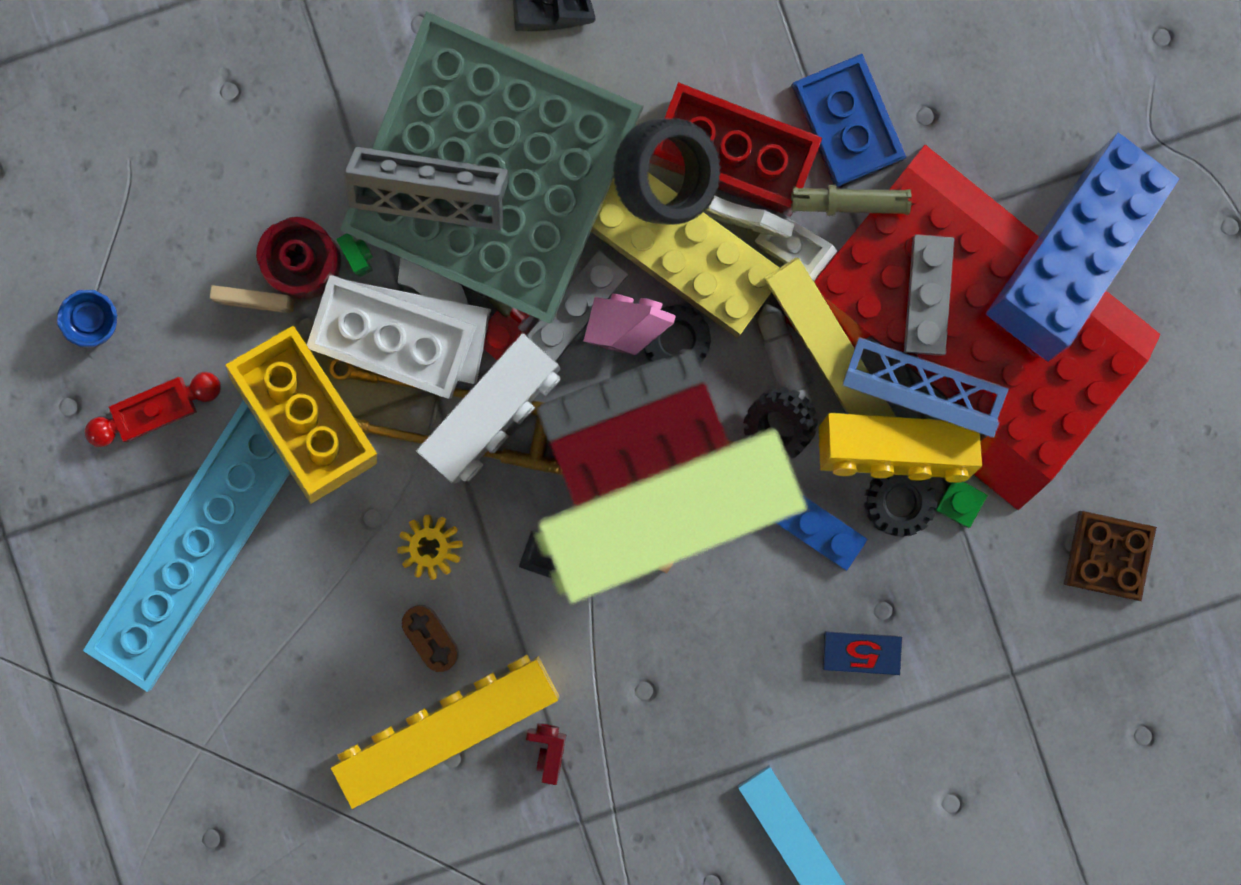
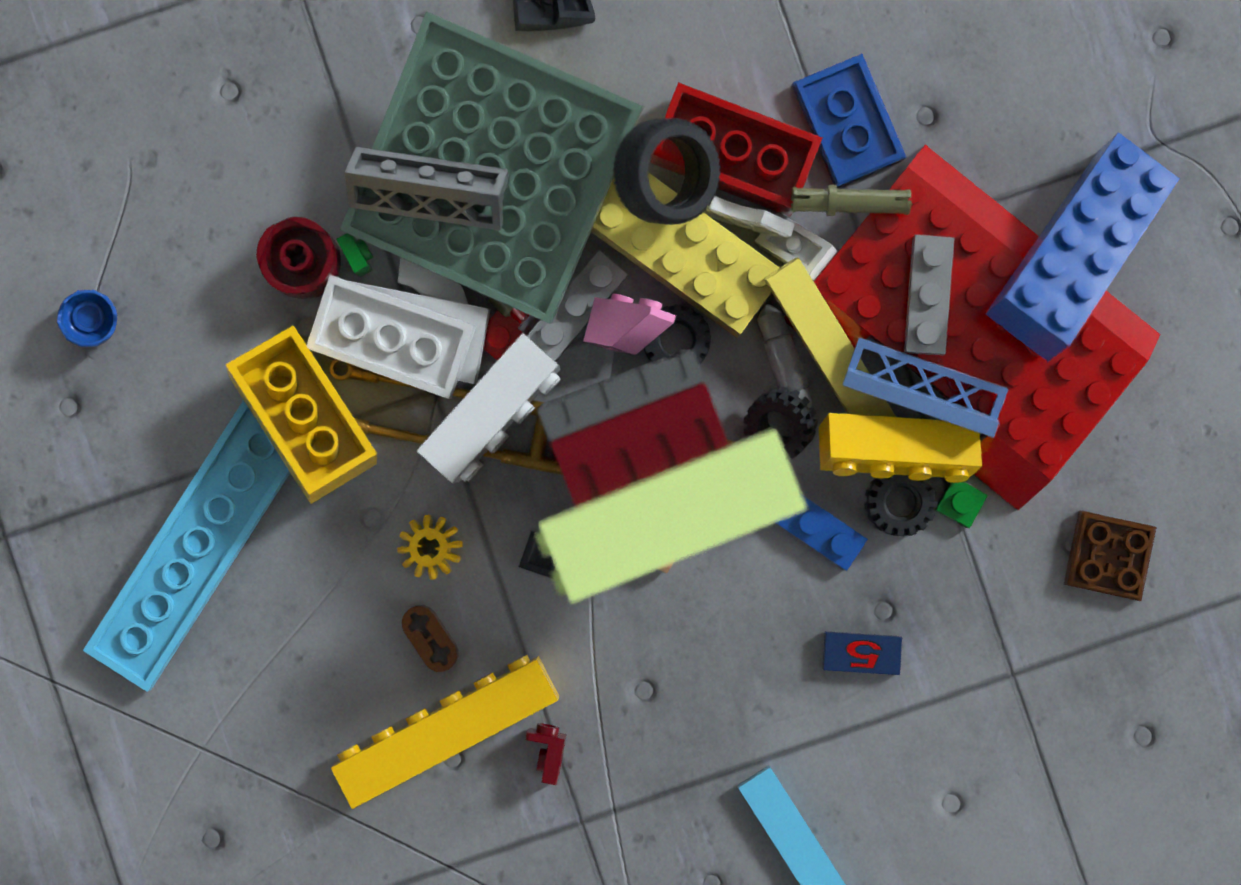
red plate [84,372,221,447] -> none
tan tile [210,285,295,314] -> none

